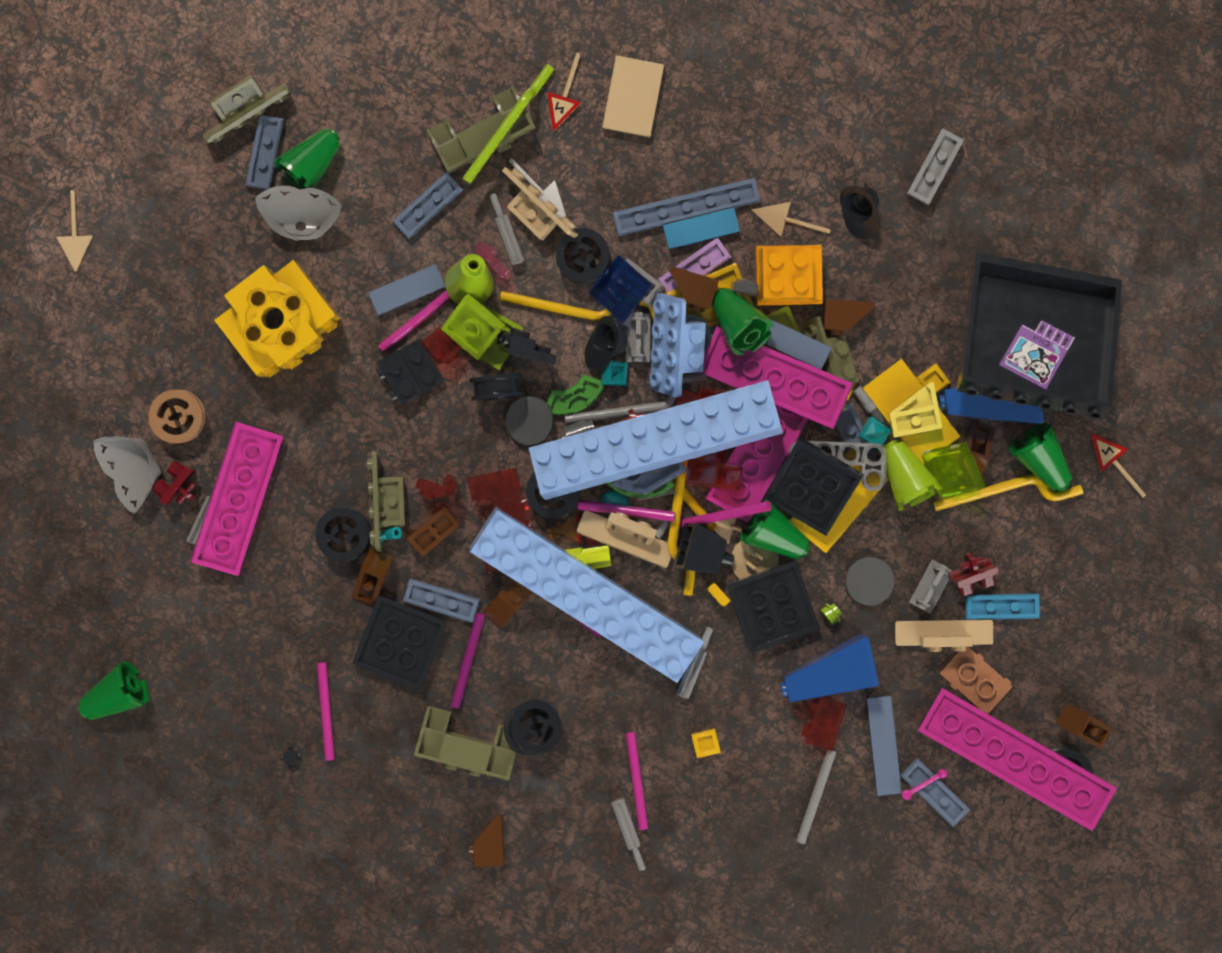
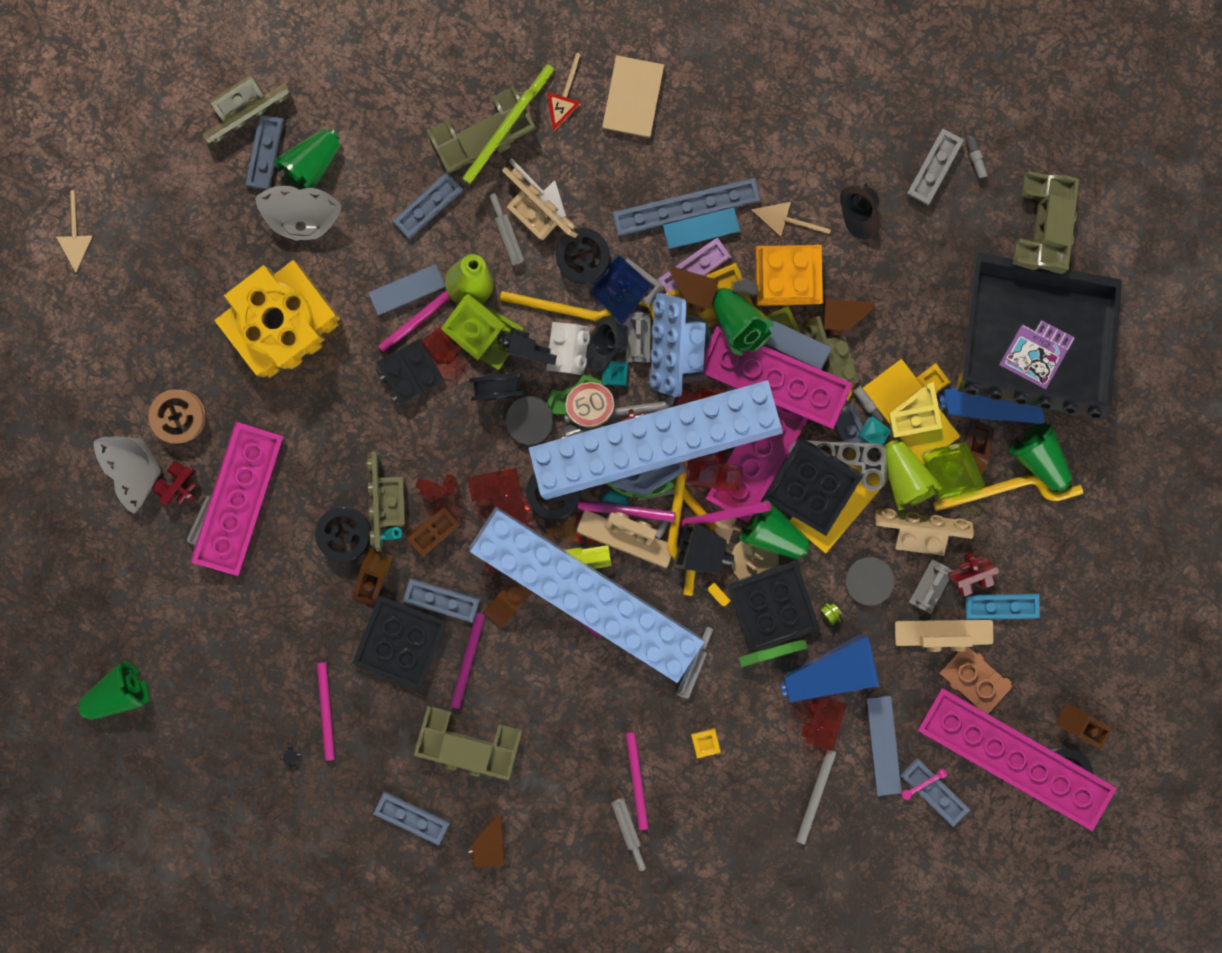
clear pink plate [473,241,510,279] -> none
black wheel [504,700,562,757] -> none
piece [1090,433,1145,497] -> none
none -> sand blue tile [373,791,450,845]
none -> white bracket [546,322,590,375]
none -> piece [565,382,614,428]
none -> bright green tile [739,640,808,667]
none -> tan bracket [875,509,974,556]
none -> light grey piece [966,134,988,179]
none -> olive bracket [1013,171,1079,274]

